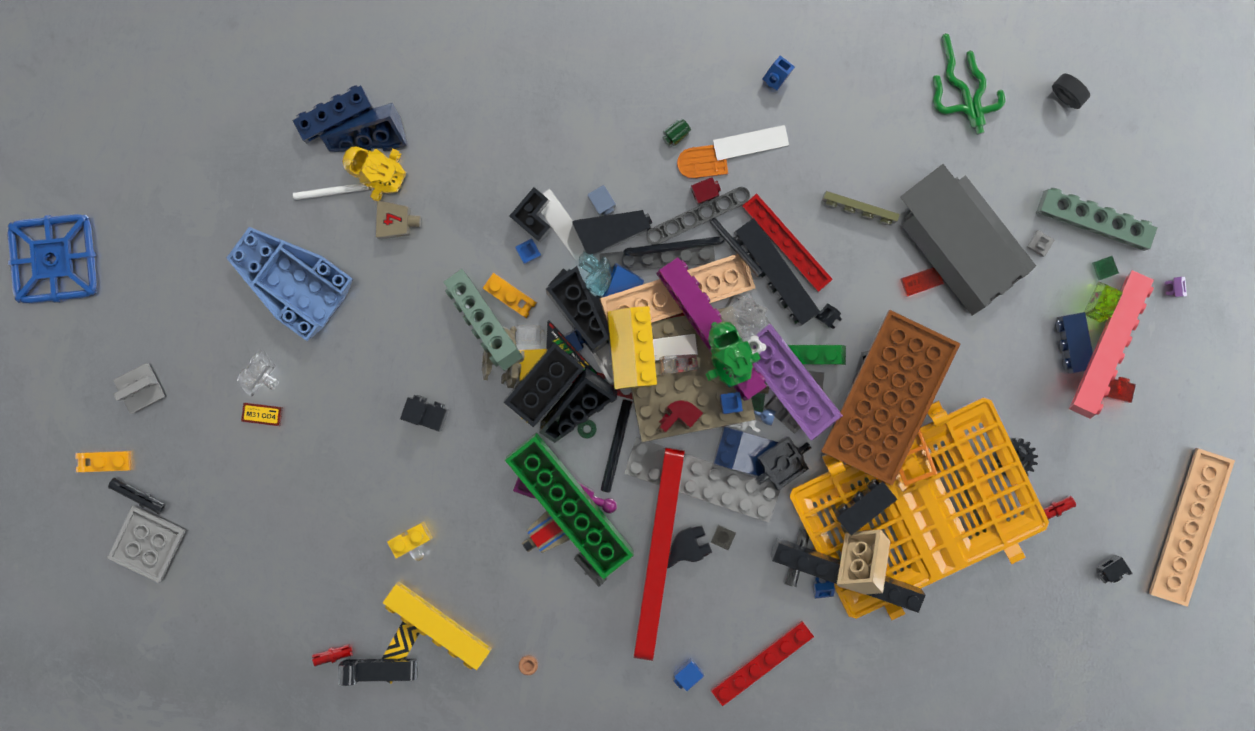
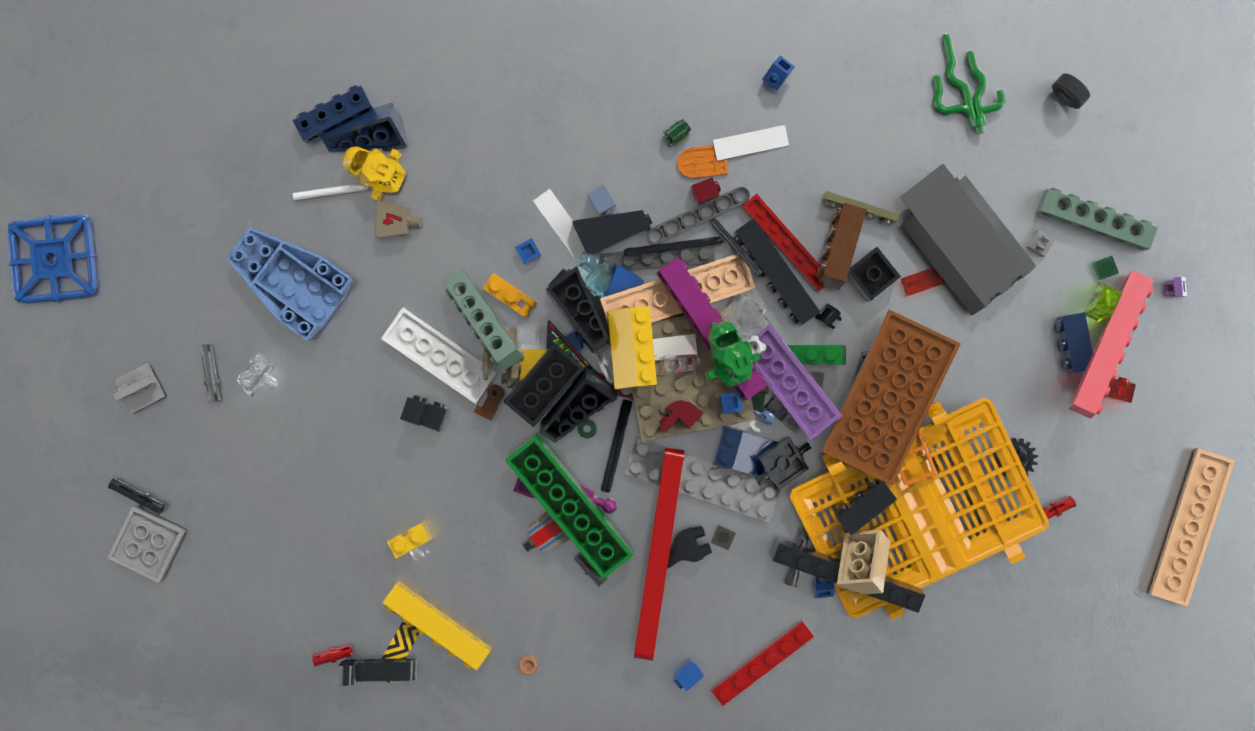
light orange plate [75,451,131,472] -> none
tile [241,402,283,426] -> none
black brick [509,187,552,242] -> none
black brick [1097,555,1133,584] -> none
none -> dark grey pin [200,344,221,402]
none -> white plate [381,307,498,404]
none -> reddish brown leg [473,384,505,421]
none -> reddish brown brick [816,203,867,291]
none -> black brick [848,247,901,302]

